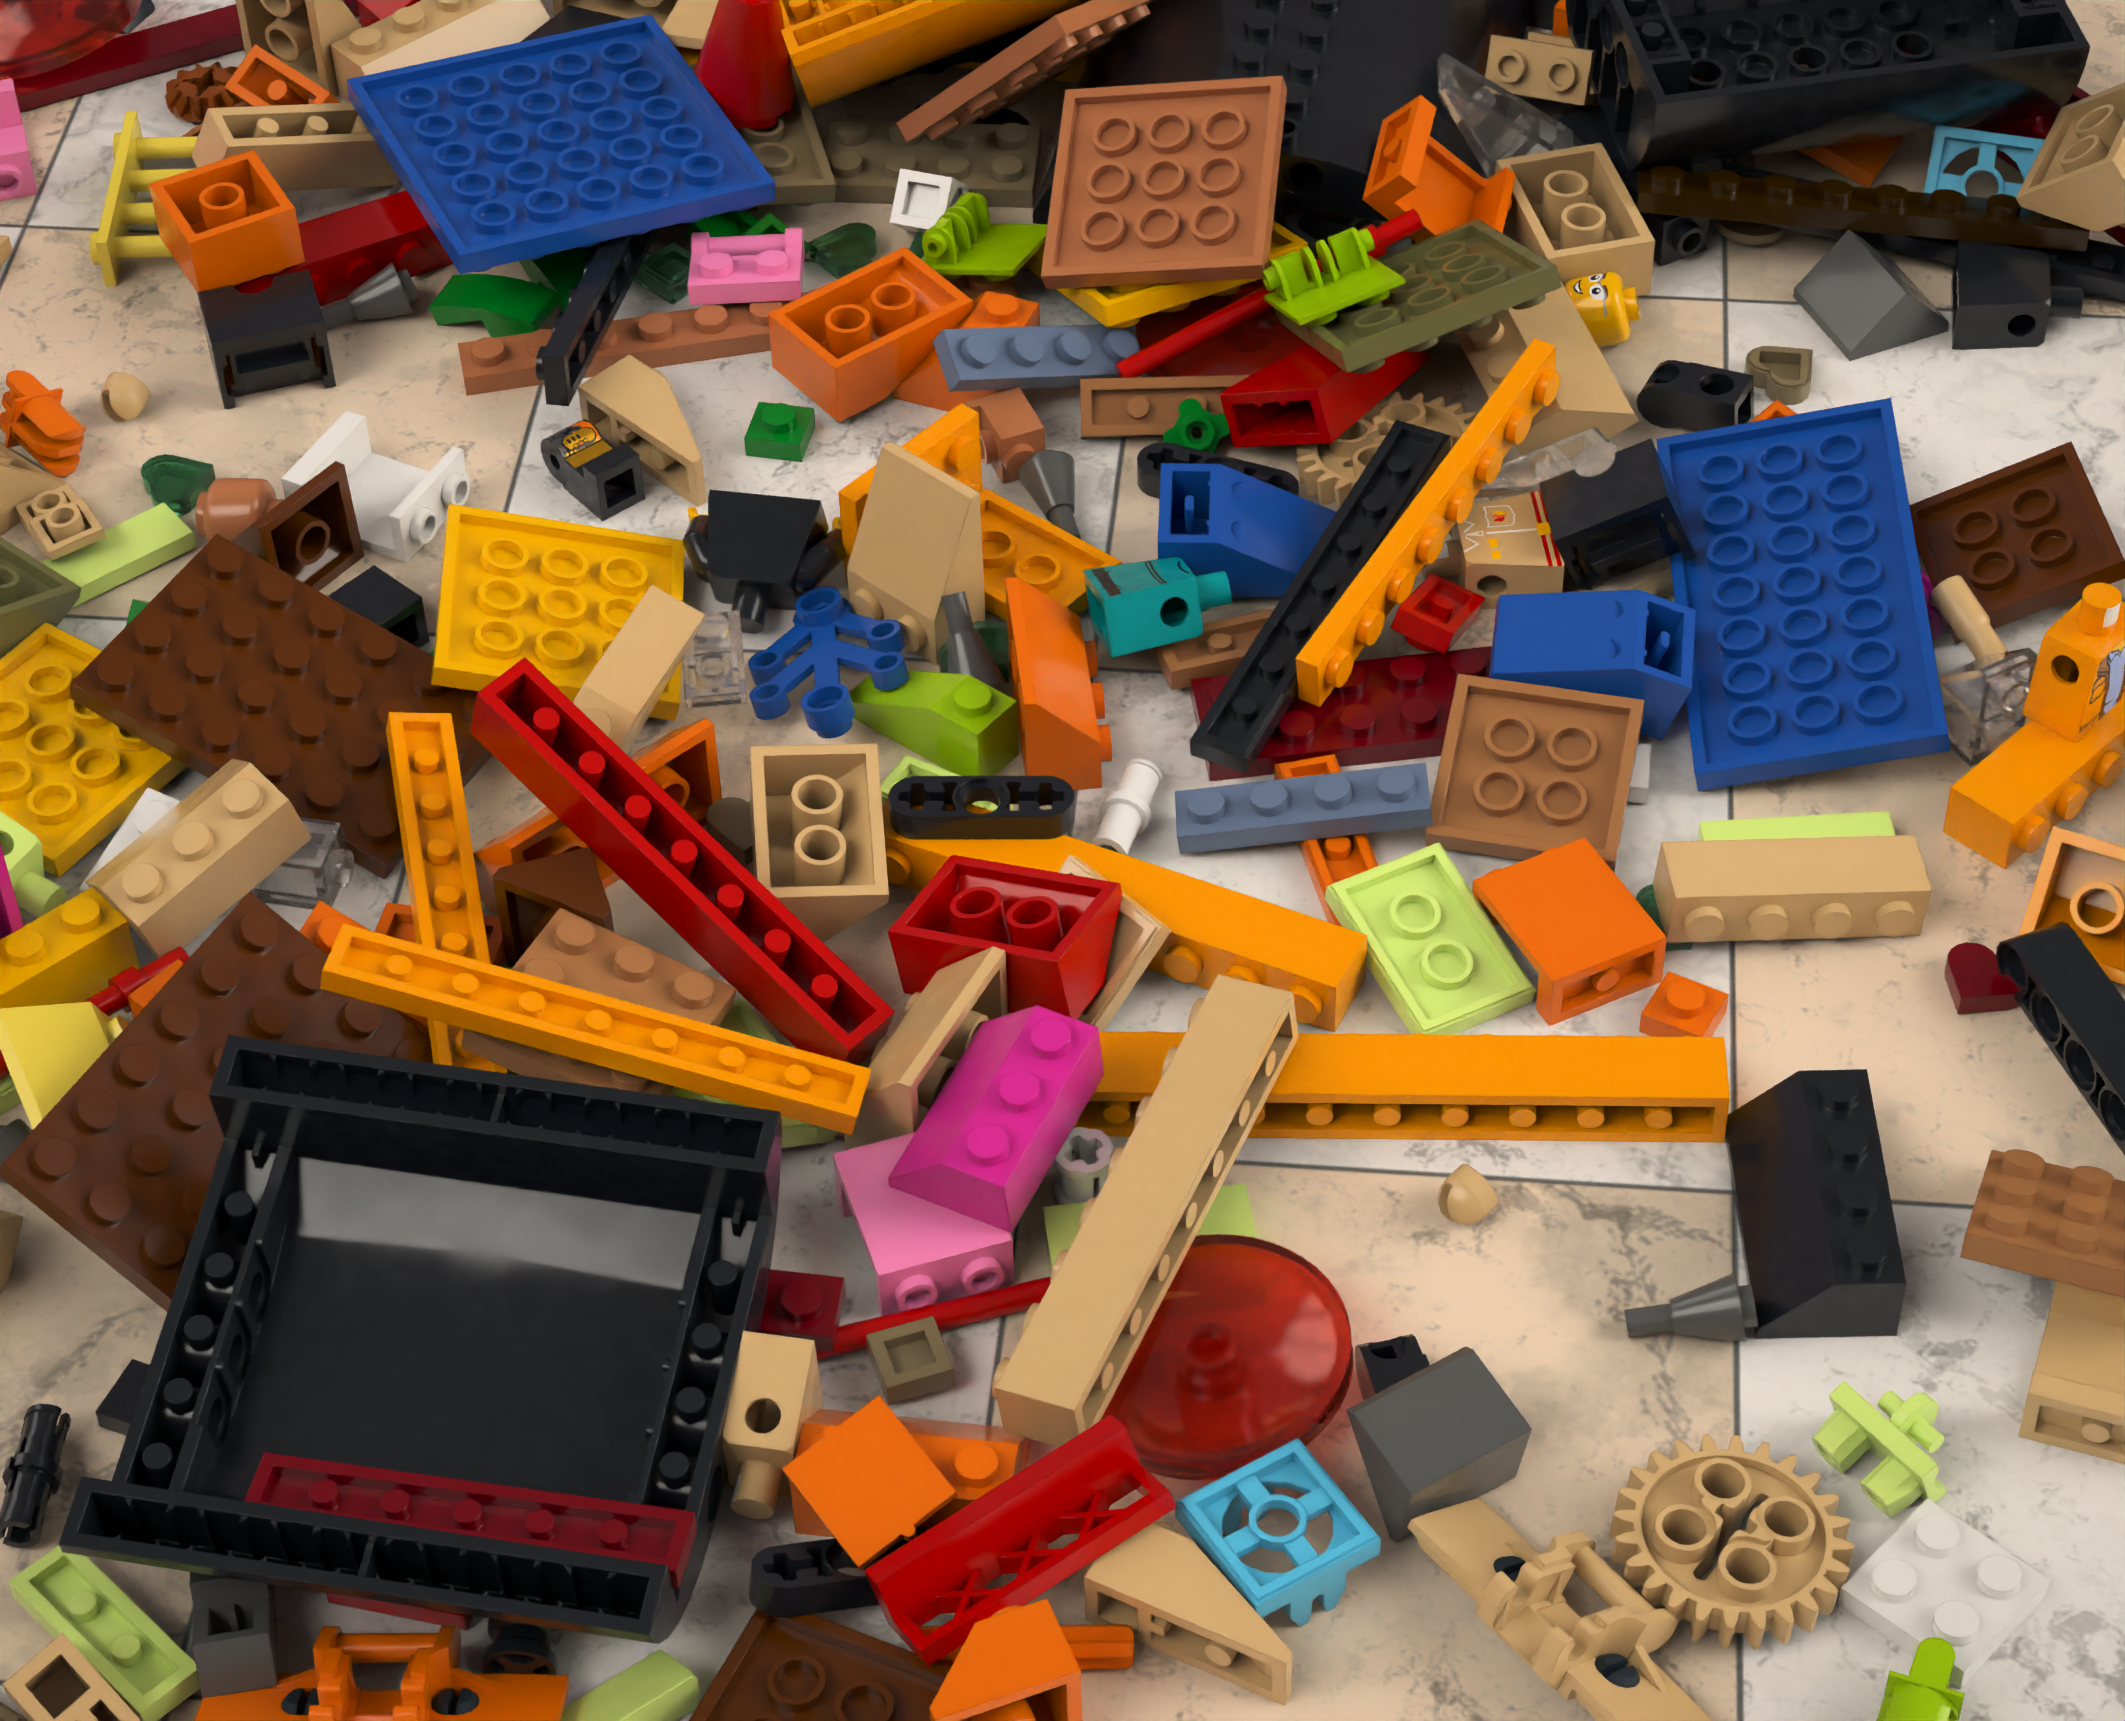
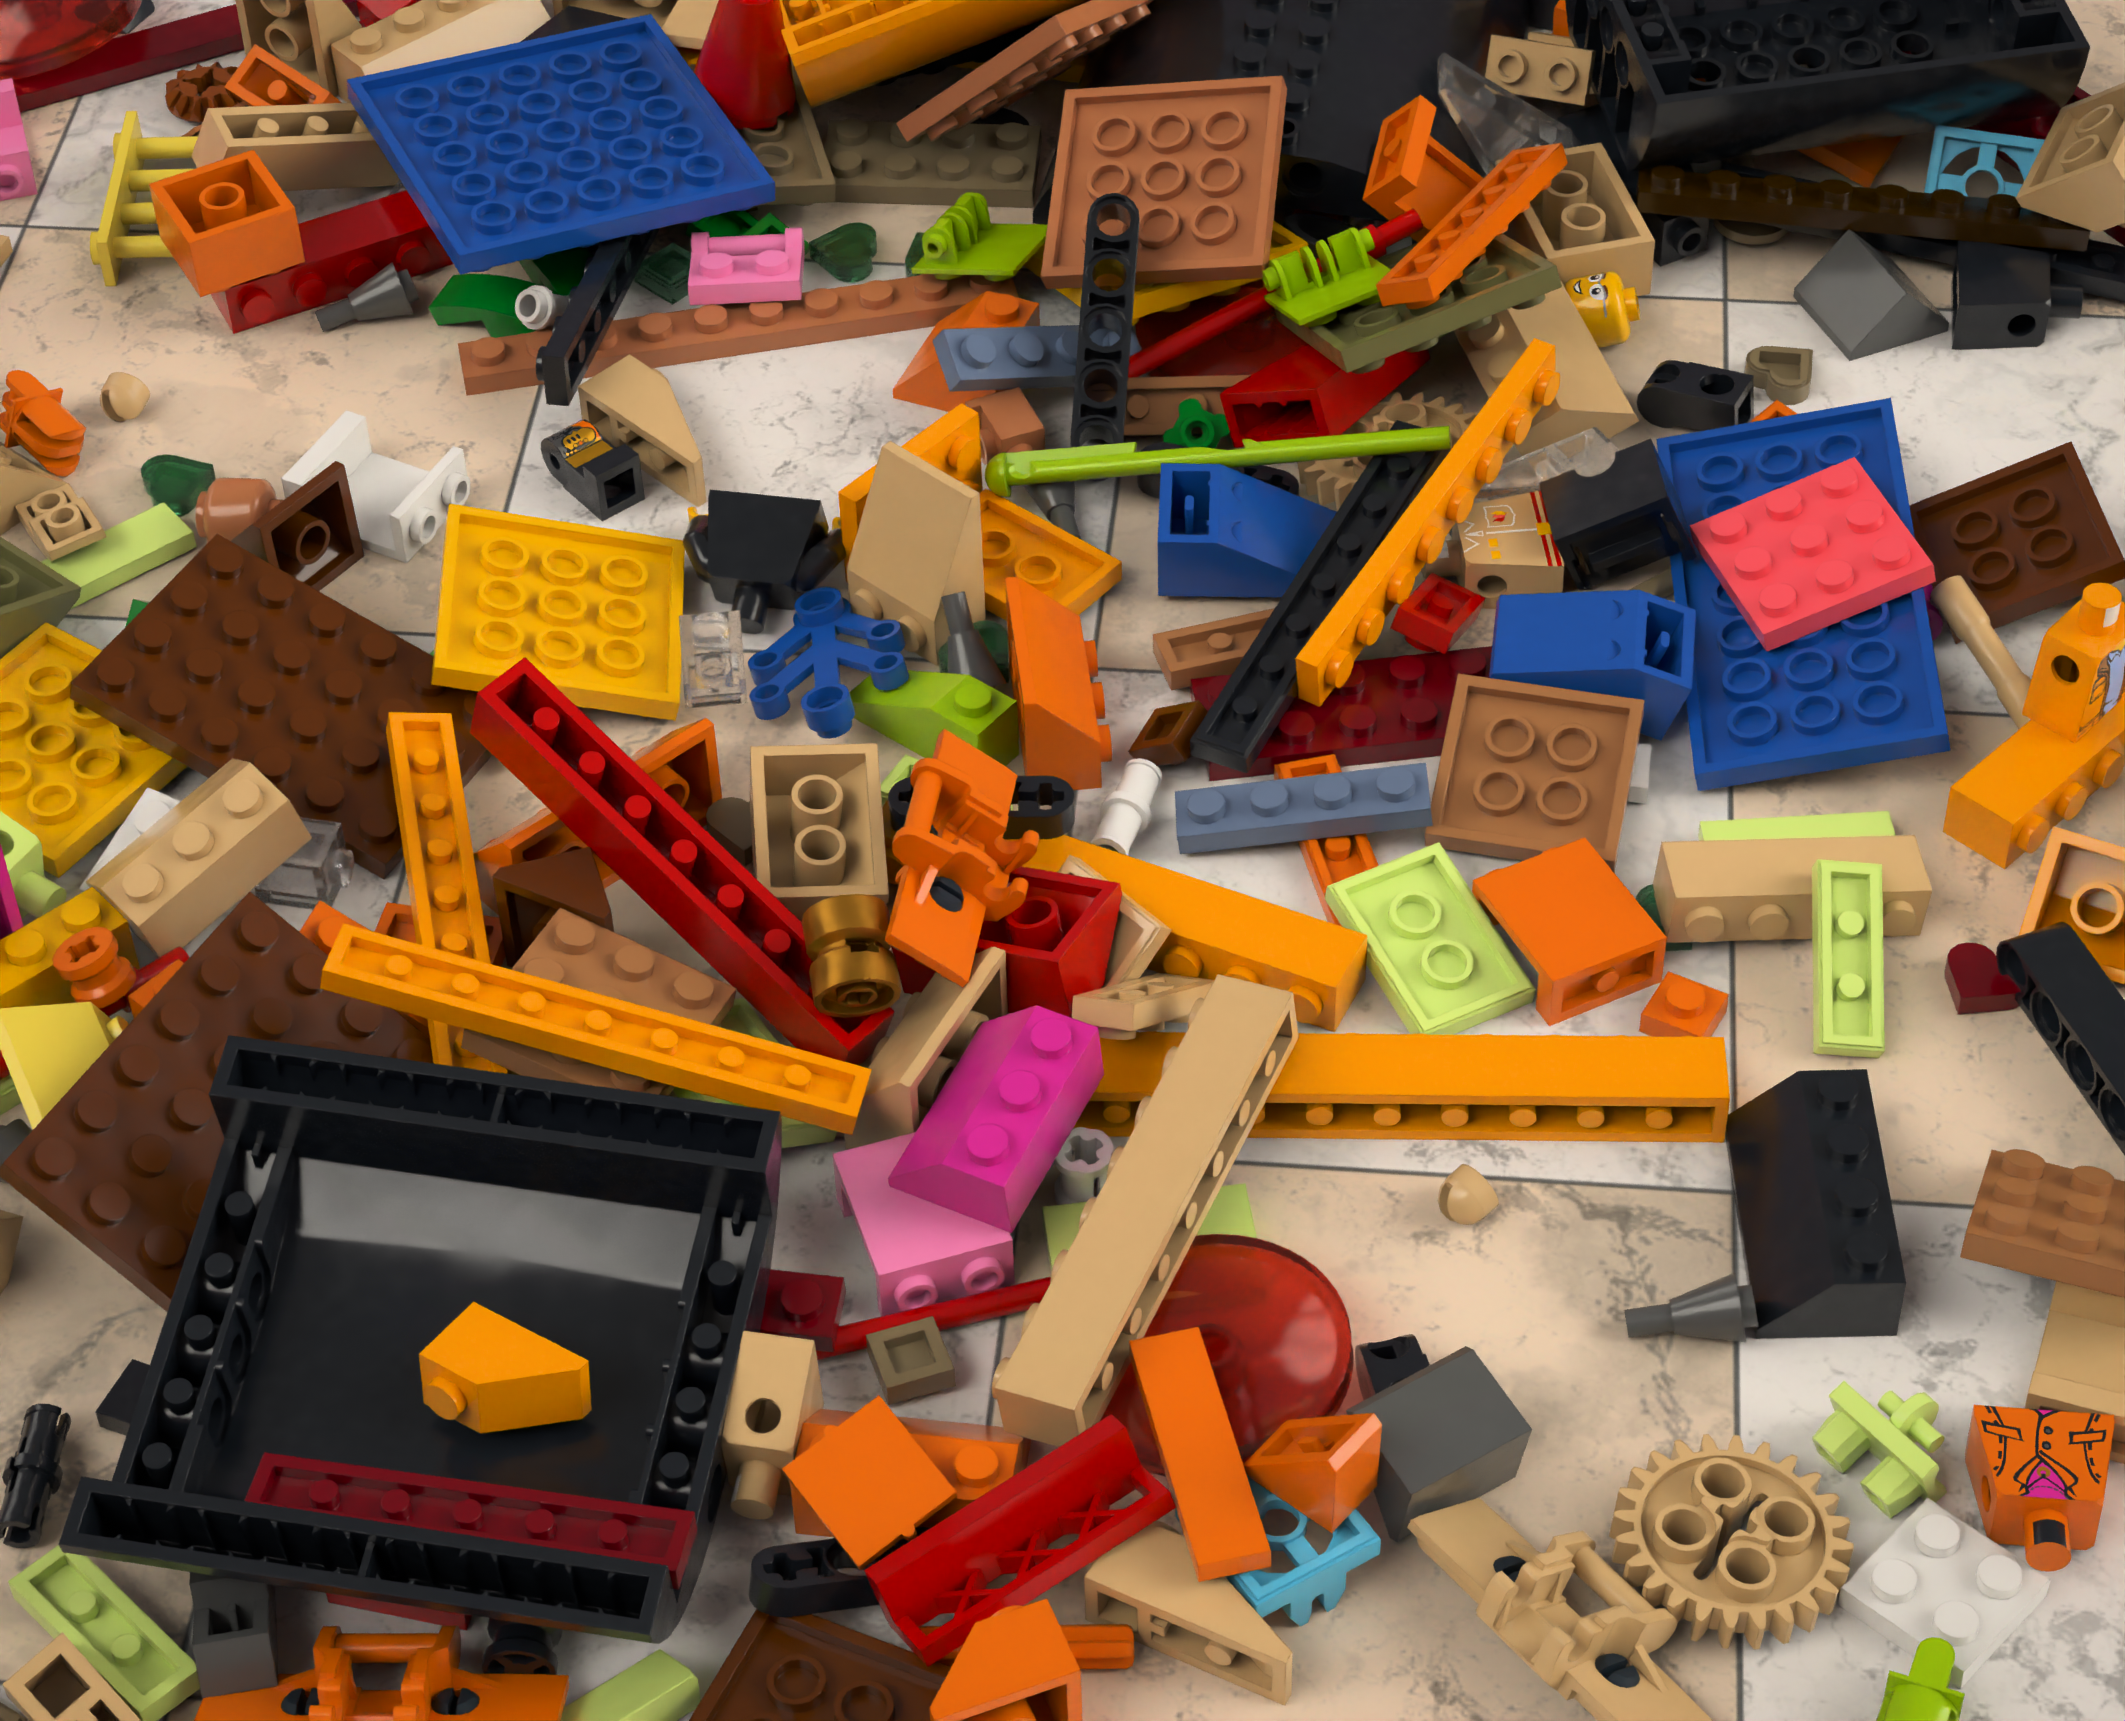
black piece [197,269,336,409] -> none
black brick [328,565,429,648] -> none
tan slope [572,584,706,754] -> none
green plate [744,402,816,462] -> none
orange slope [768,247,973,423] -> none
white brick [889,168,969,234] -> none
teal torso [1083,557,1232,657] -> none
clear slope [1938,648,2038,768] -> none
none -> orange wheel [52,927,136,1009]
none -> light orange slope [419,1301,592,1434]
none -> white pin [515,285,569,330]
none -> pearl gold wheel [802,894,901,1018]
none -> orange piece [884,728,1039,988]
none -> lime bar [985,426,1451,497]
none -> black beam [1070,193,1140,482]
none -> tan plate [1072,973,1214,1040]
none -> reddish brown plate [1128,700,1208,766]
none -> orange tile [1129,1327,1271,1582]
none -> orange slope [1243,1413,1382,1533]
none -> orange plate [1376,143,1568,309]
none -> coral plate [1689,457,1936,652]
none -> yellowish green tile [1812,859,1885,1058]
none -> orange torso [1965,1405,2115,1572]

